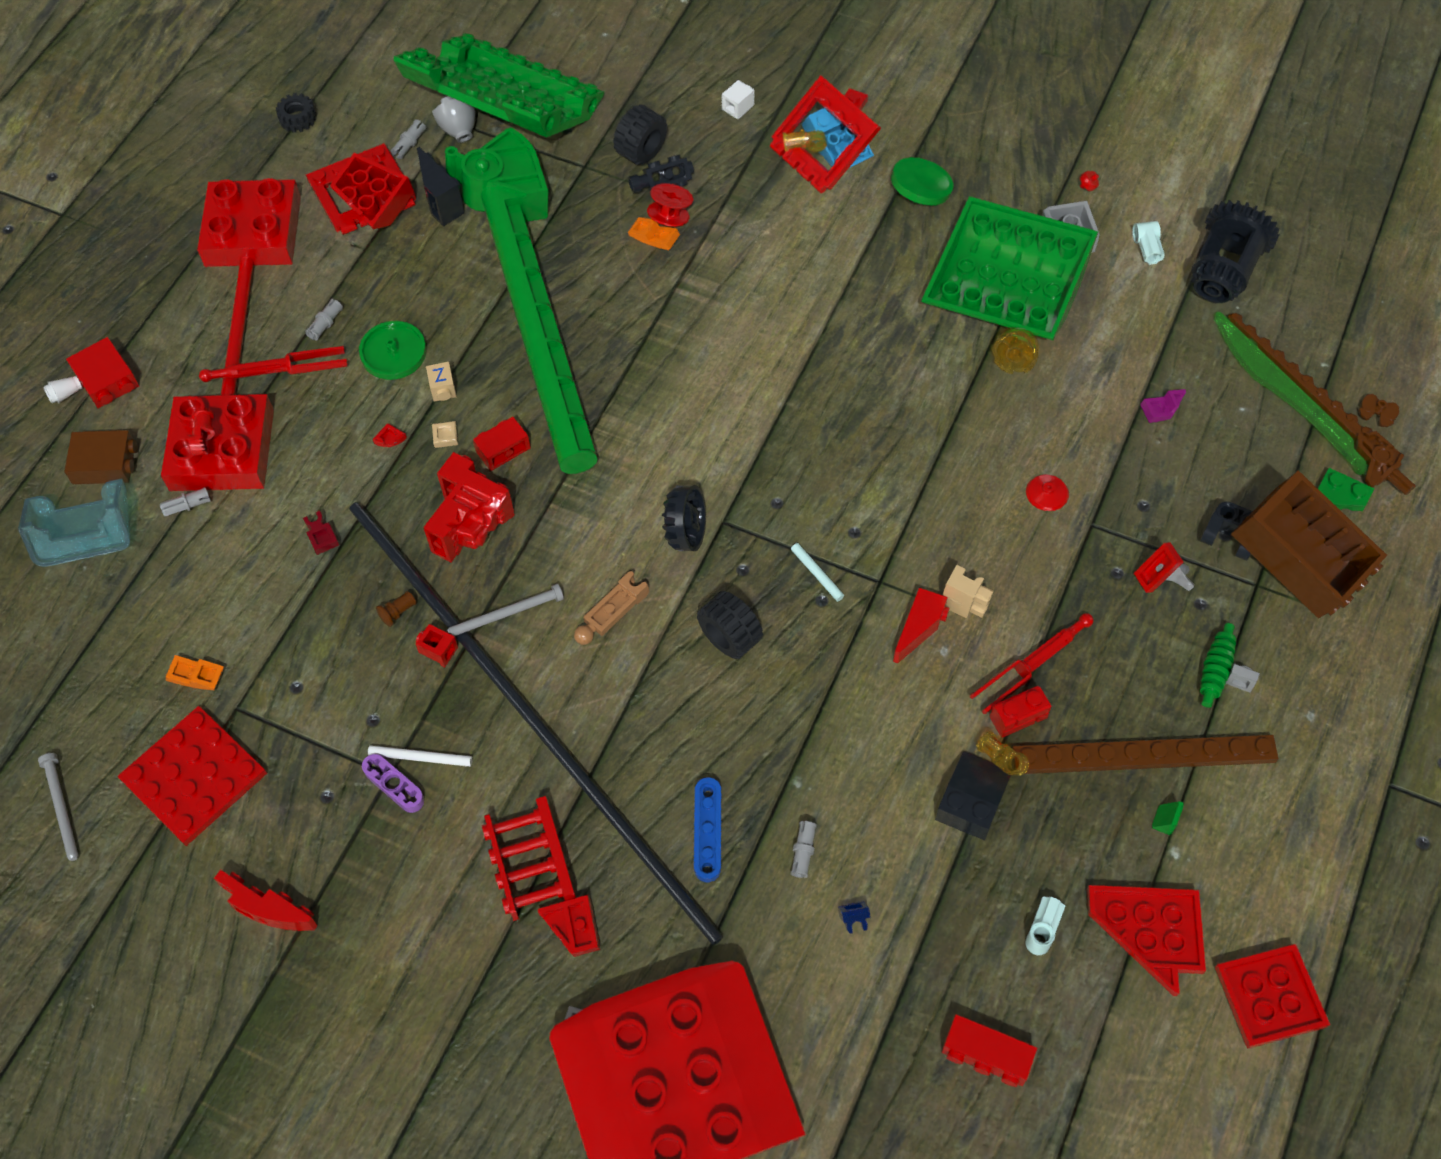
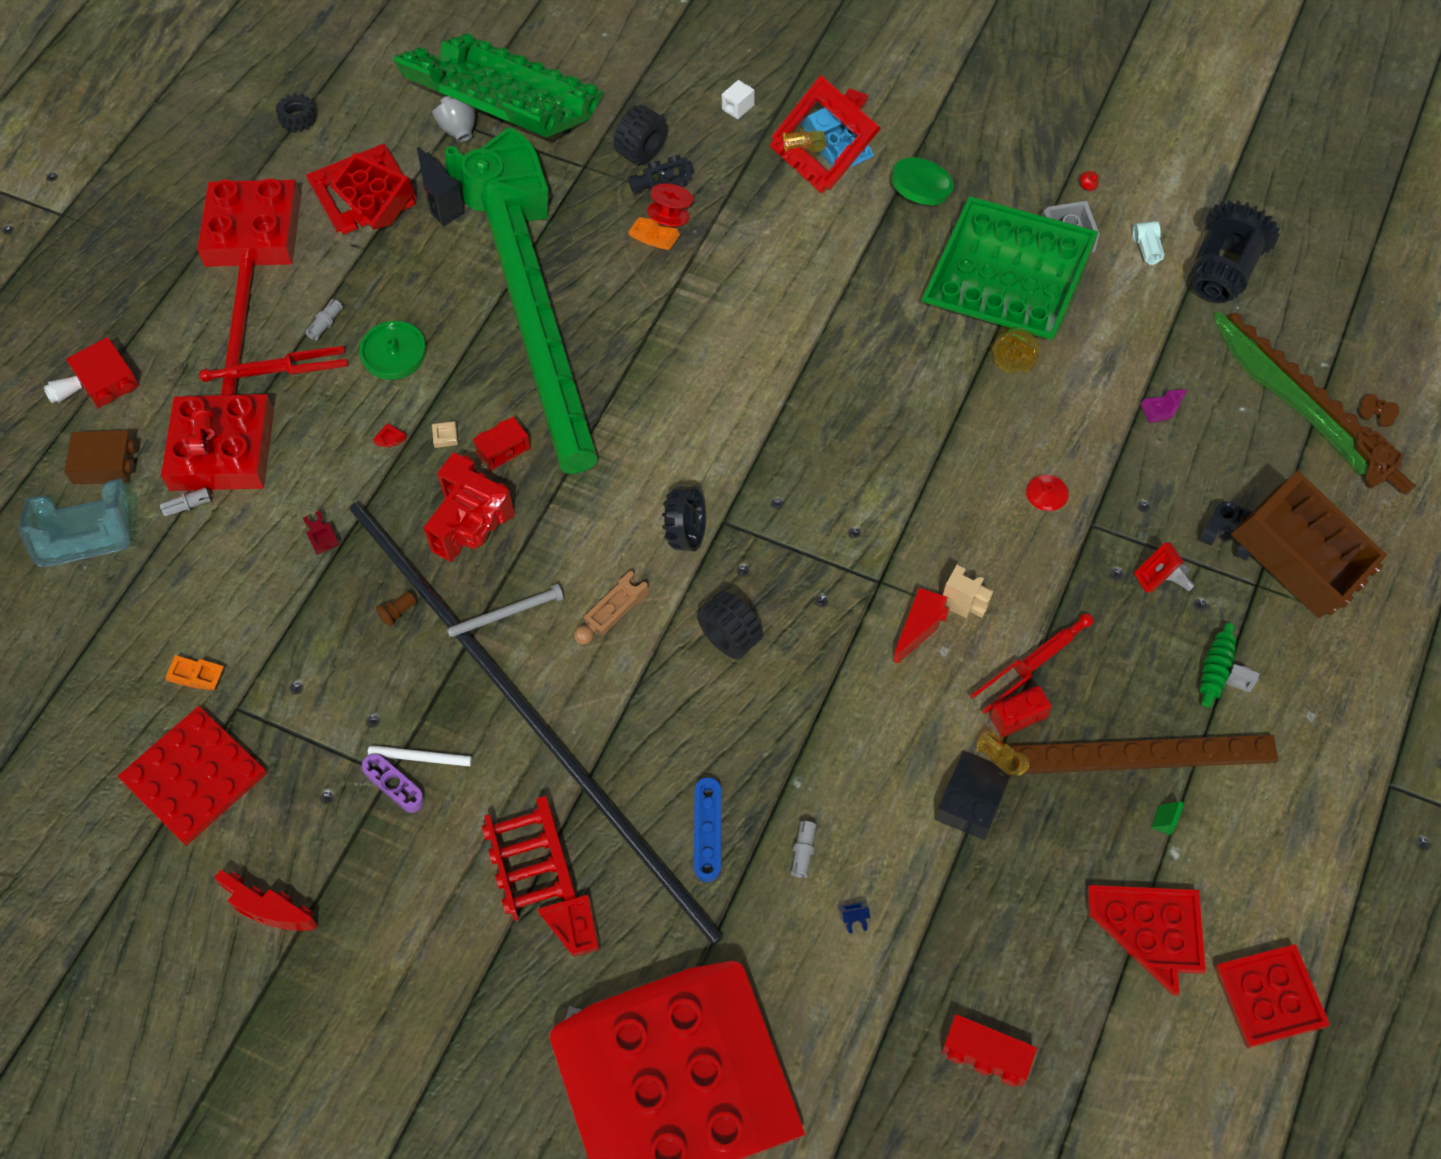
light grey bar [38,753,78,861] -> none
light grey pin [391,120,426,160] -> none
red brick [415,624,458,667] -> none
tan brick [426,362,457,402] -> none
light aqua bar [791,543,844,602] -> none
light aqua piece [1025,896,1065,955] -> none
green wing [1318,468,1375,511] -> none

